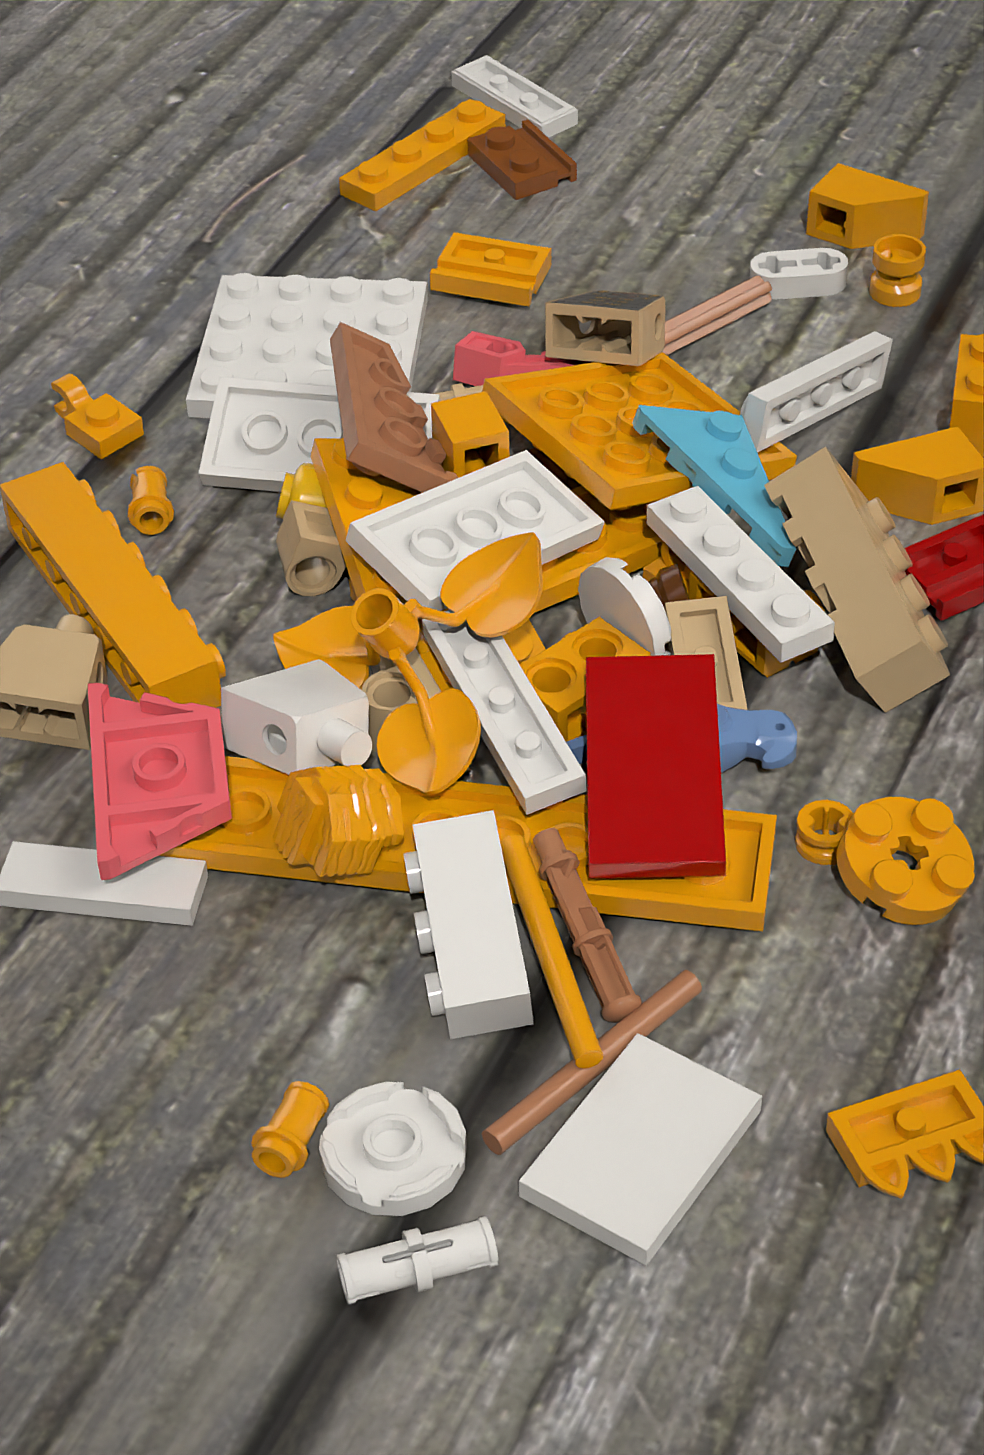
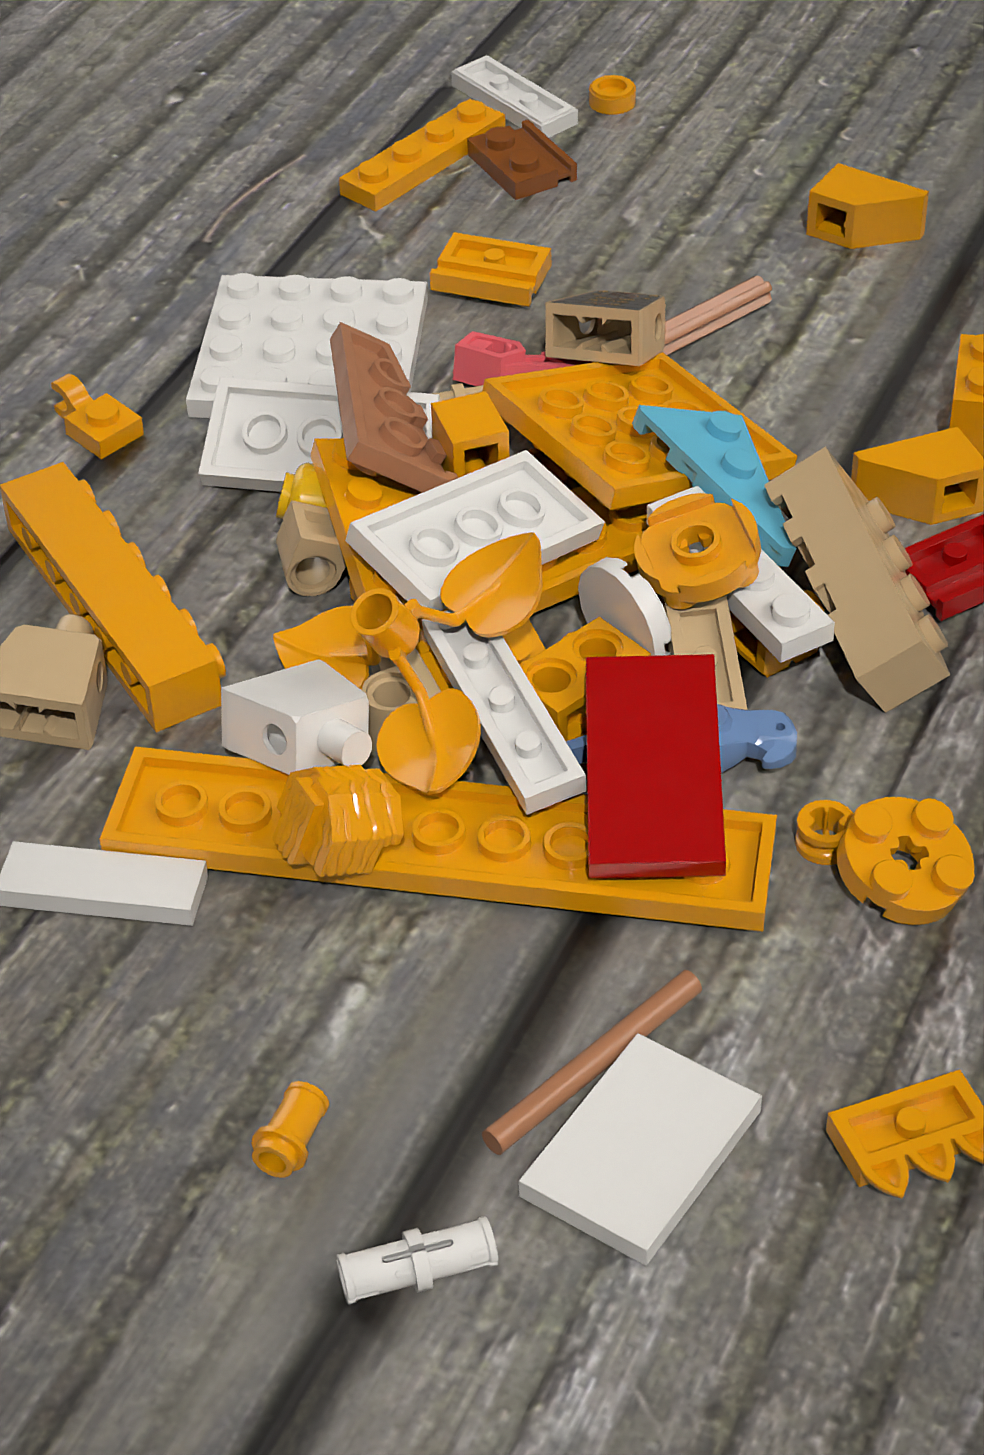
coral wing [87,683,232,880] -> none
light orange pin [128,466,174,535] -> none
white tile [319,1082,467,1216] -> none
white brick [403,810,533,1039] -> none
light orange bar [500,835,604,1069] -> none
nougat piece [533,828,642,1023] -> none
white plate [740,331,893,453] -> none
white beam [750,248,848,300] -> none
light orange wheel [869,234,926,307] -> none
none -> light orange tile [589,75,636,115]
none -> light orange plate [634,493,761,609]

